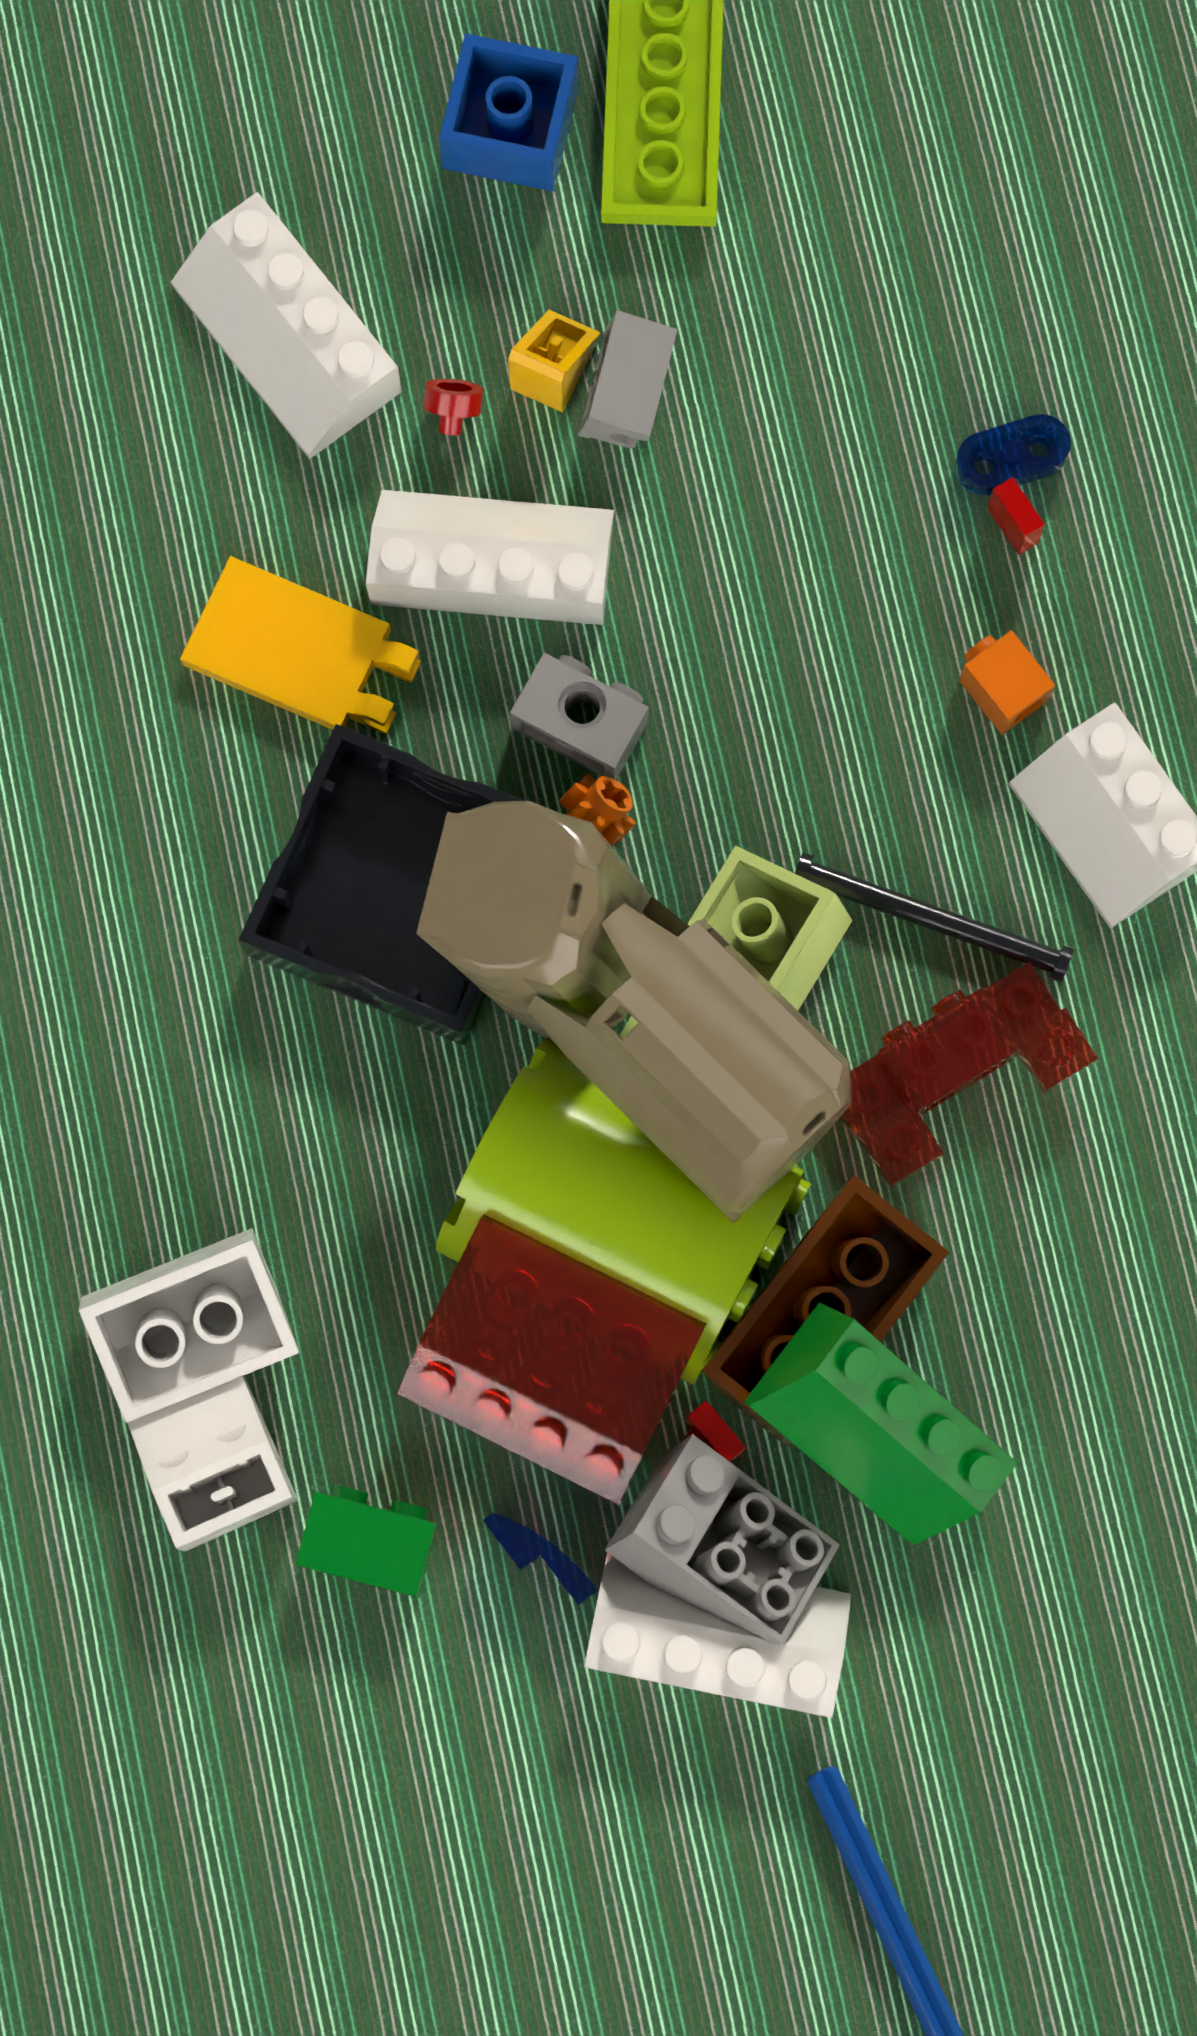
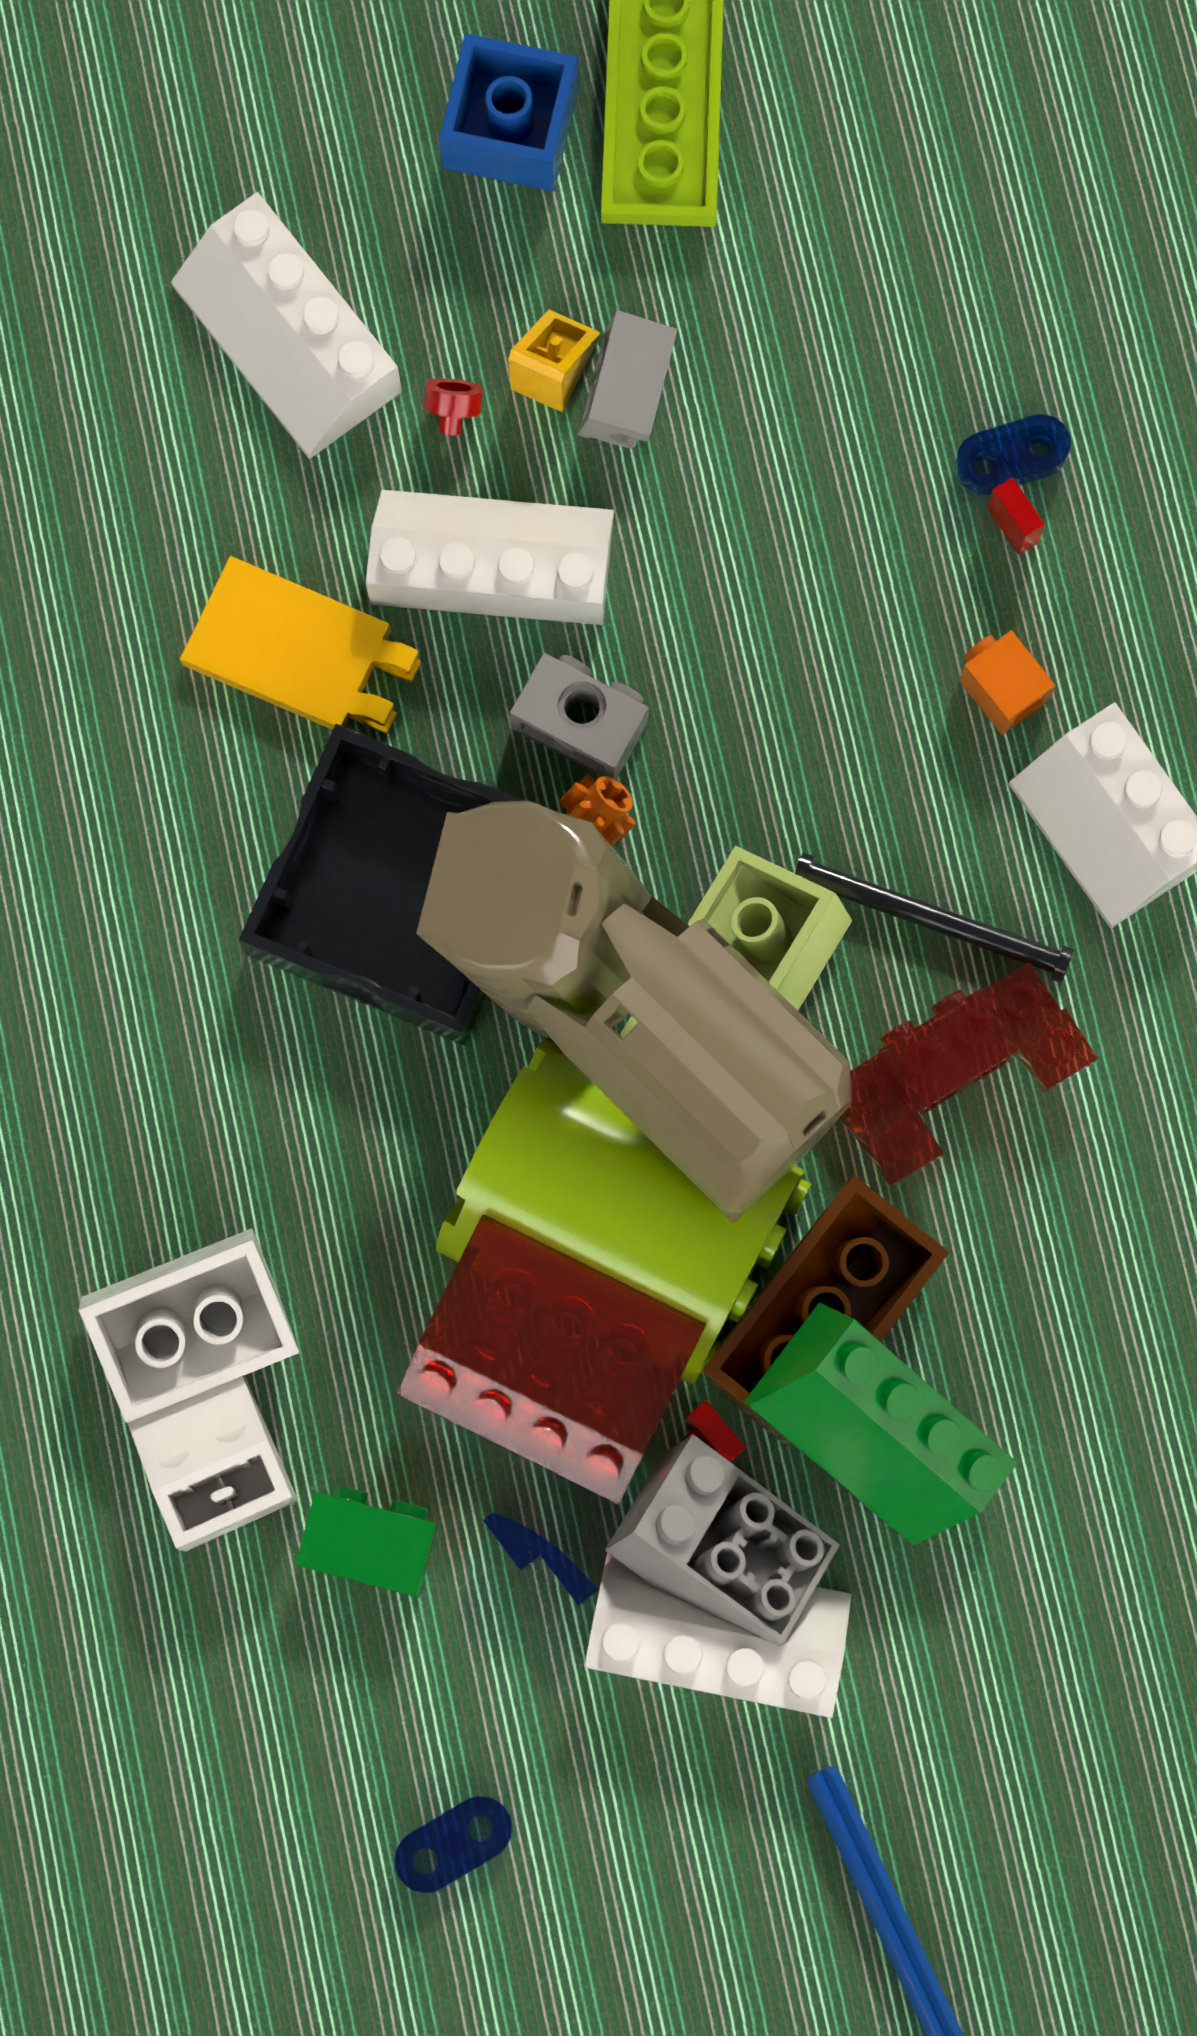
none -> clear blue plate [395,1795,513,1893]

